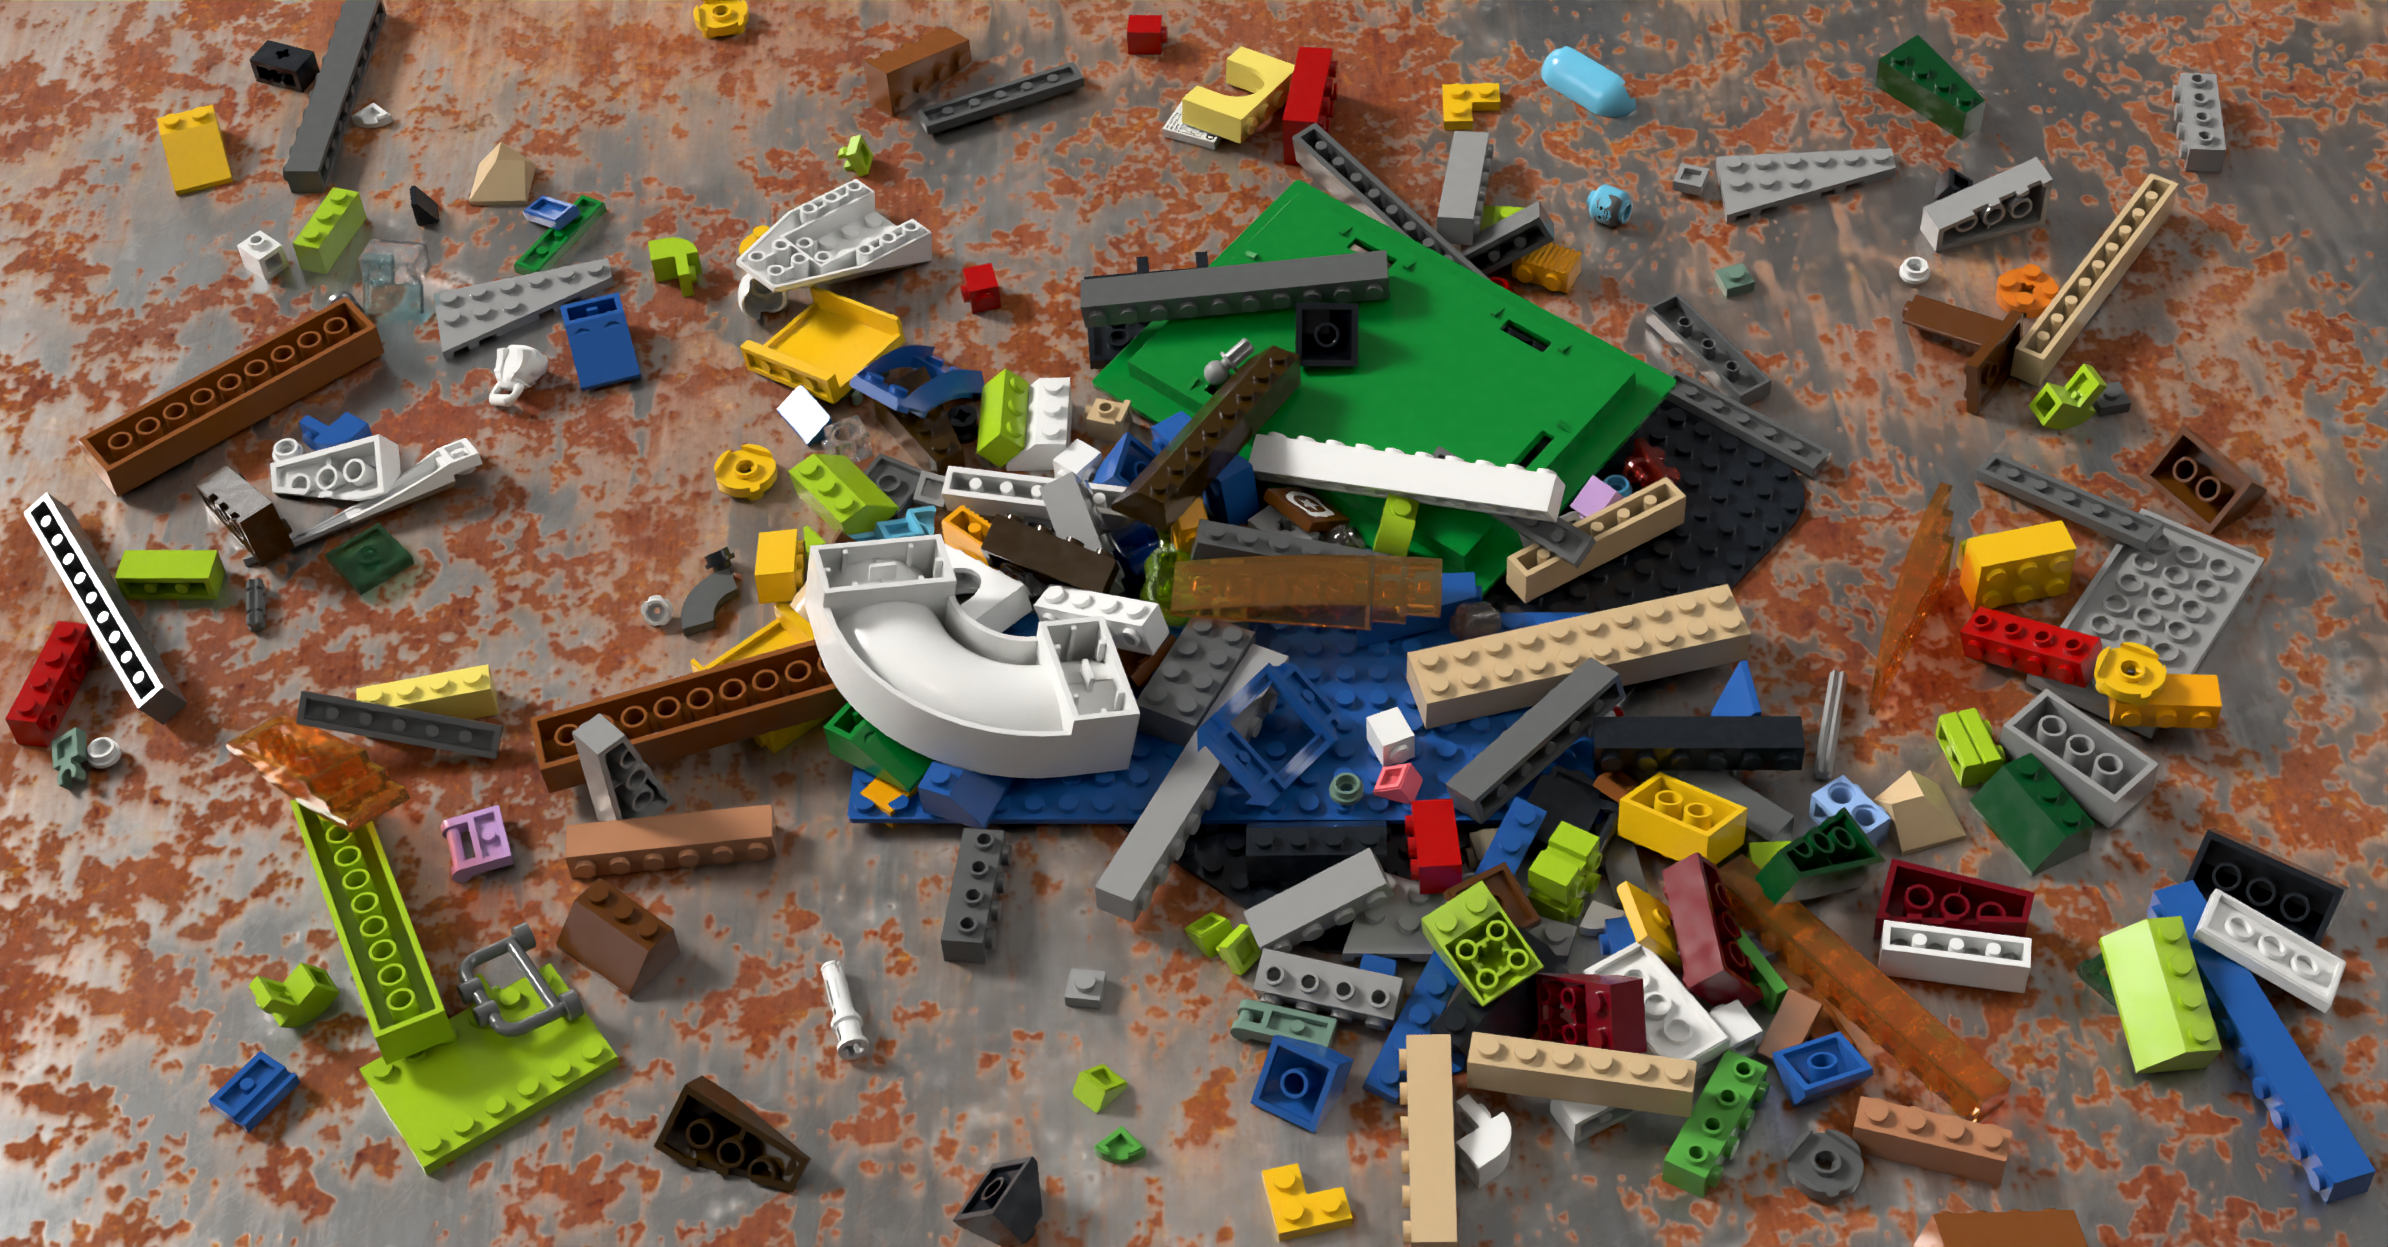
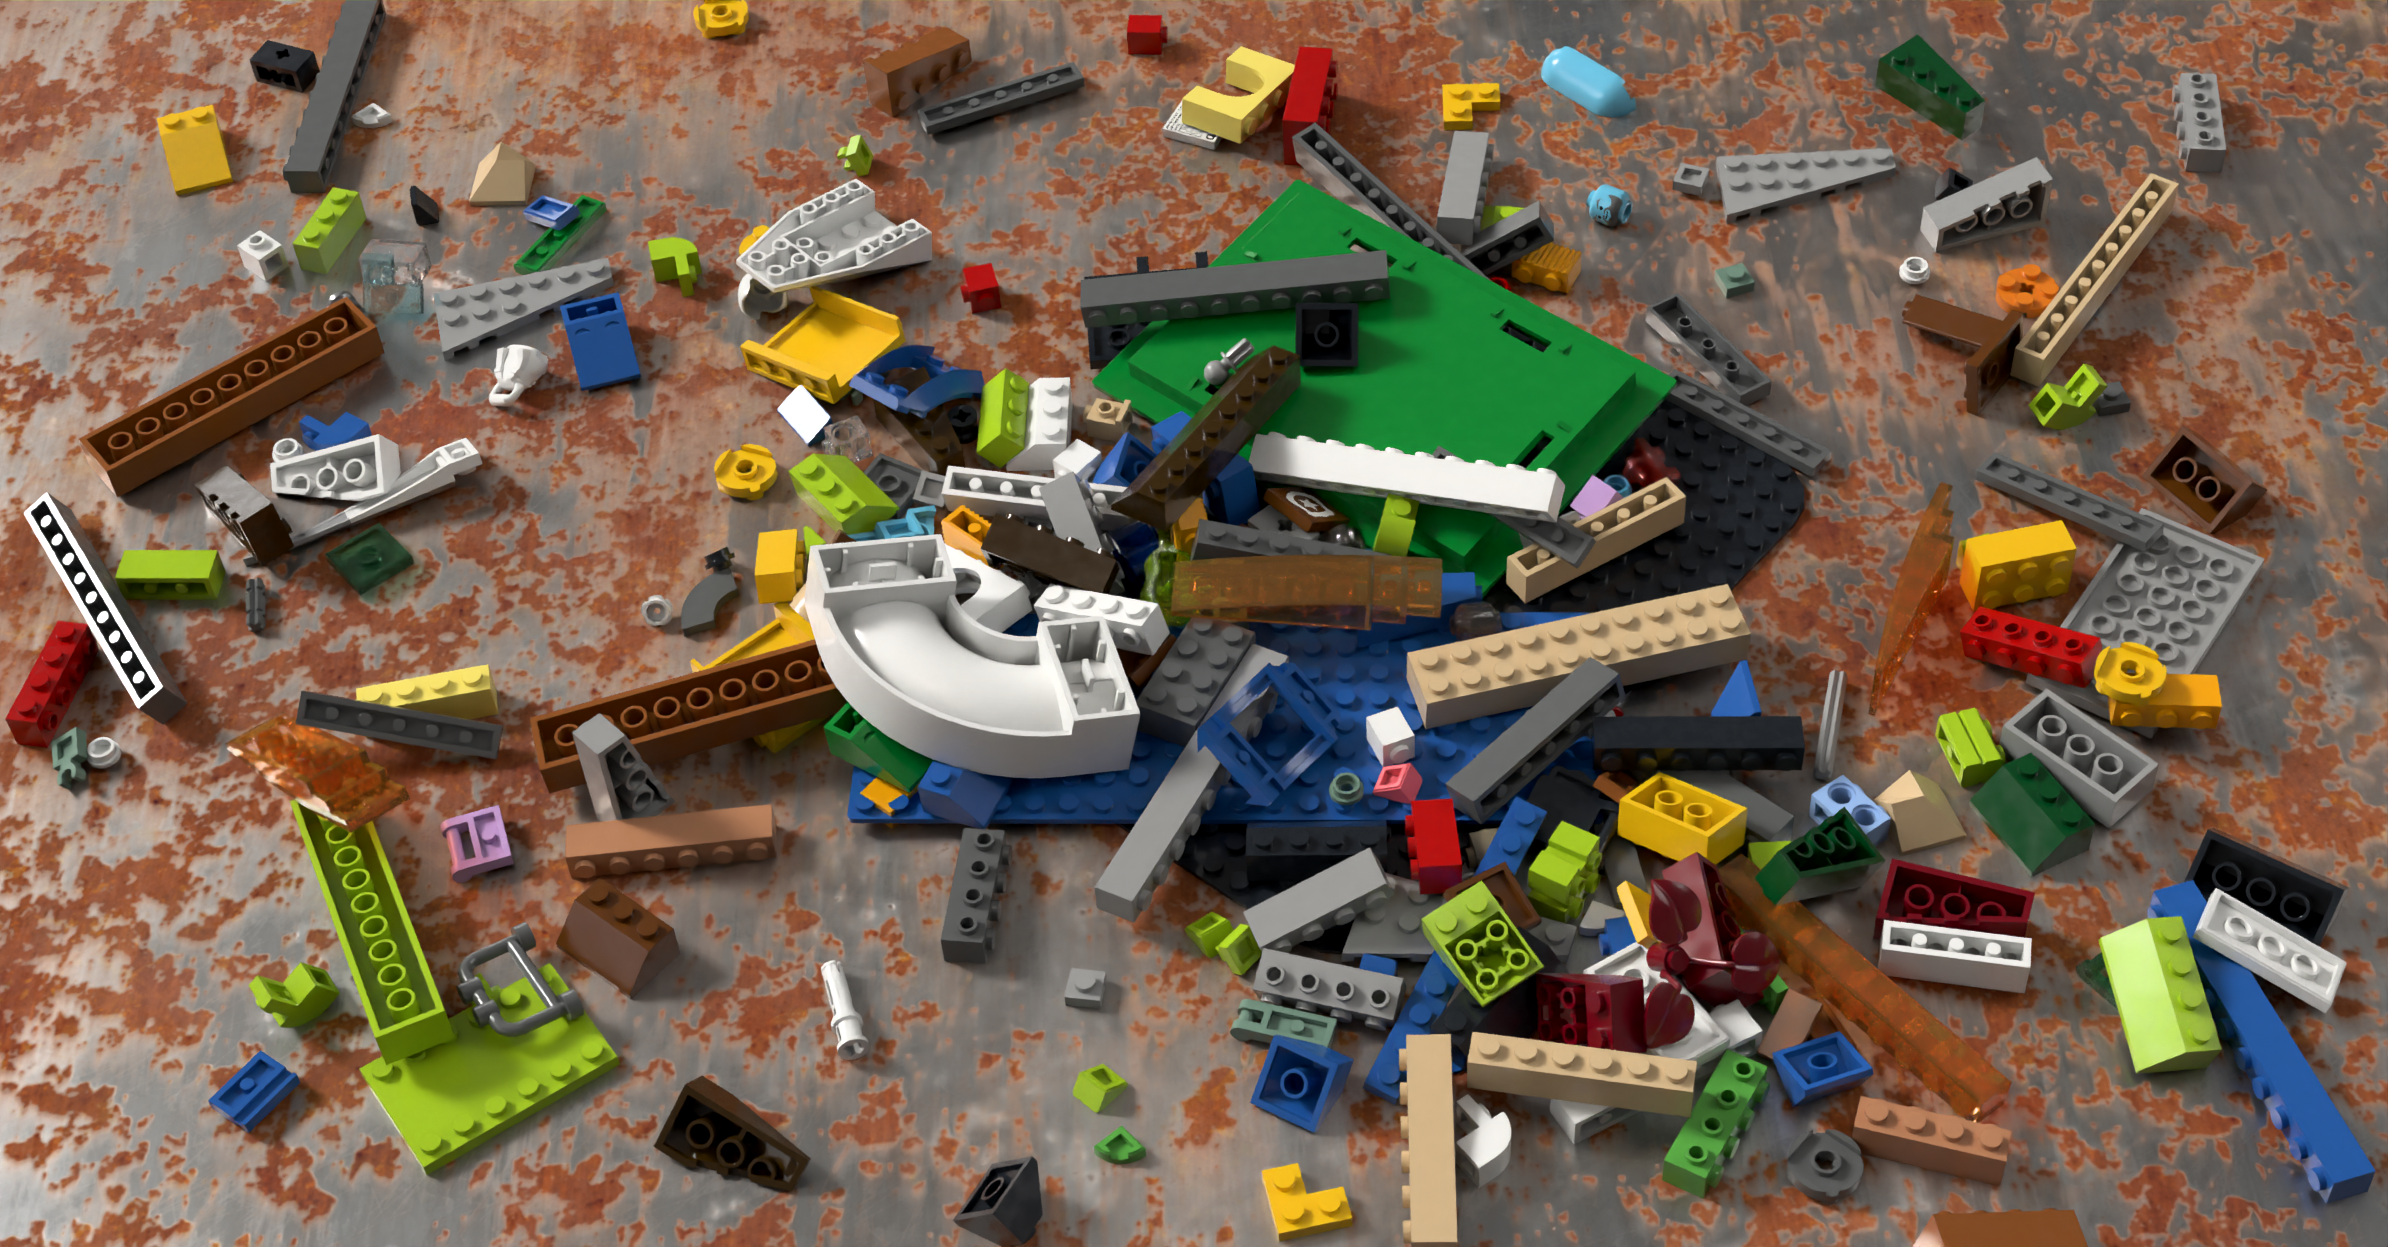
none -> dark red plant [1643,879,1780,1049]

